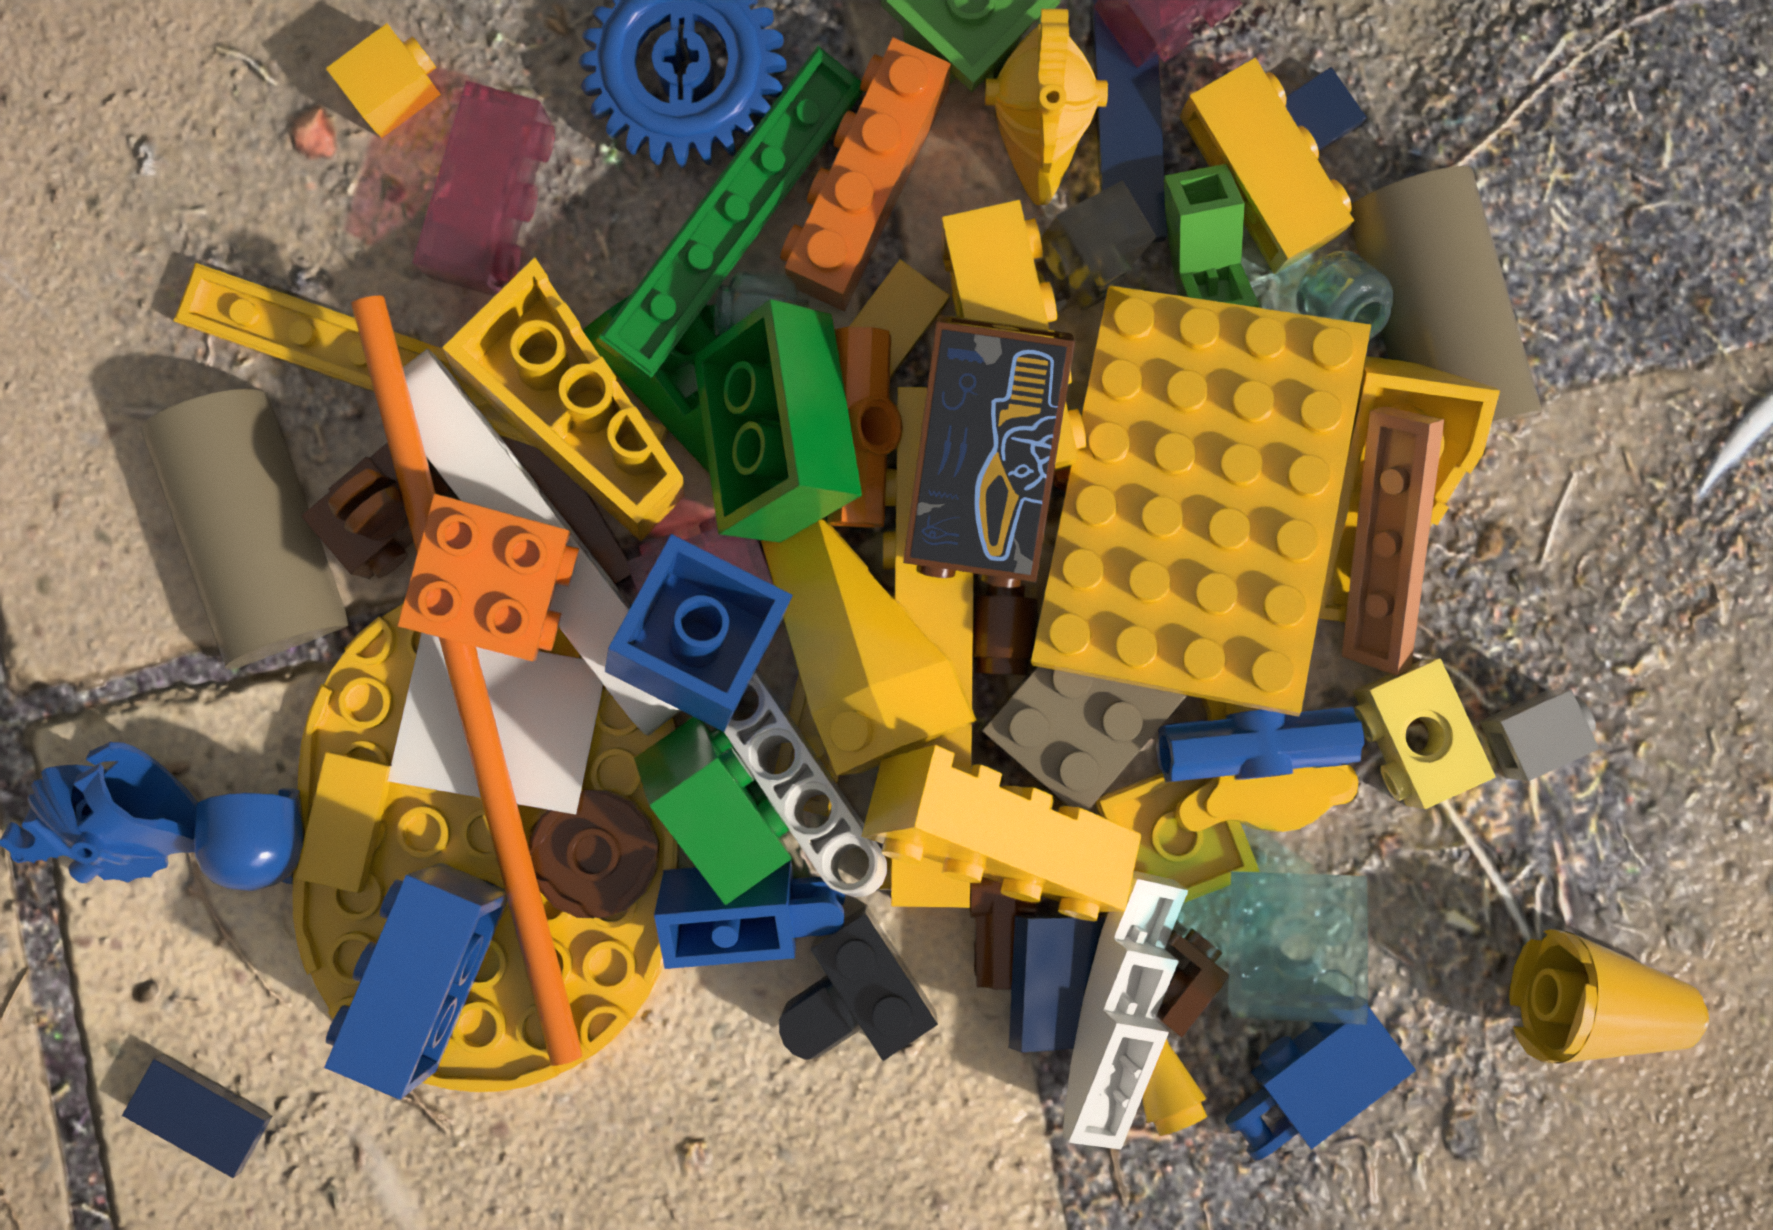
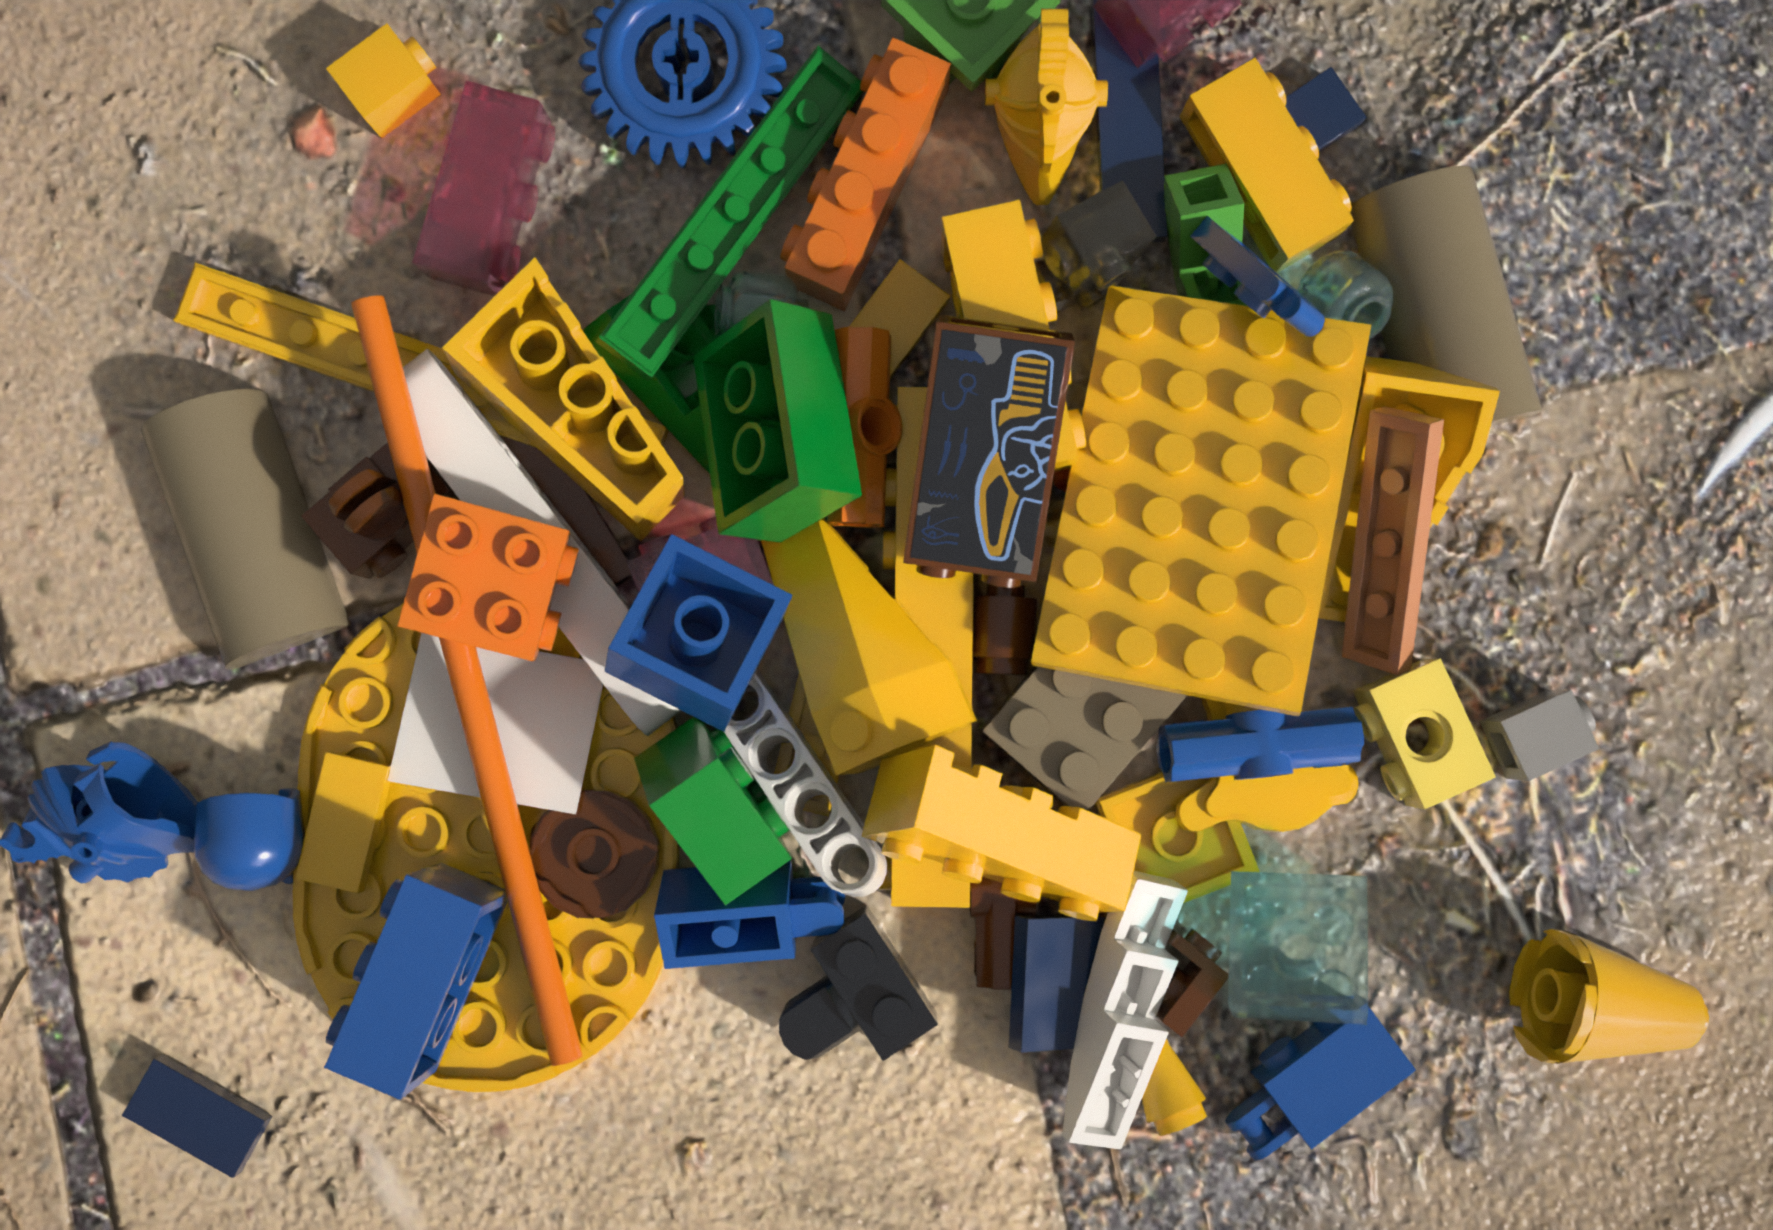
none -> blue hinge [1190,216,1325,337]

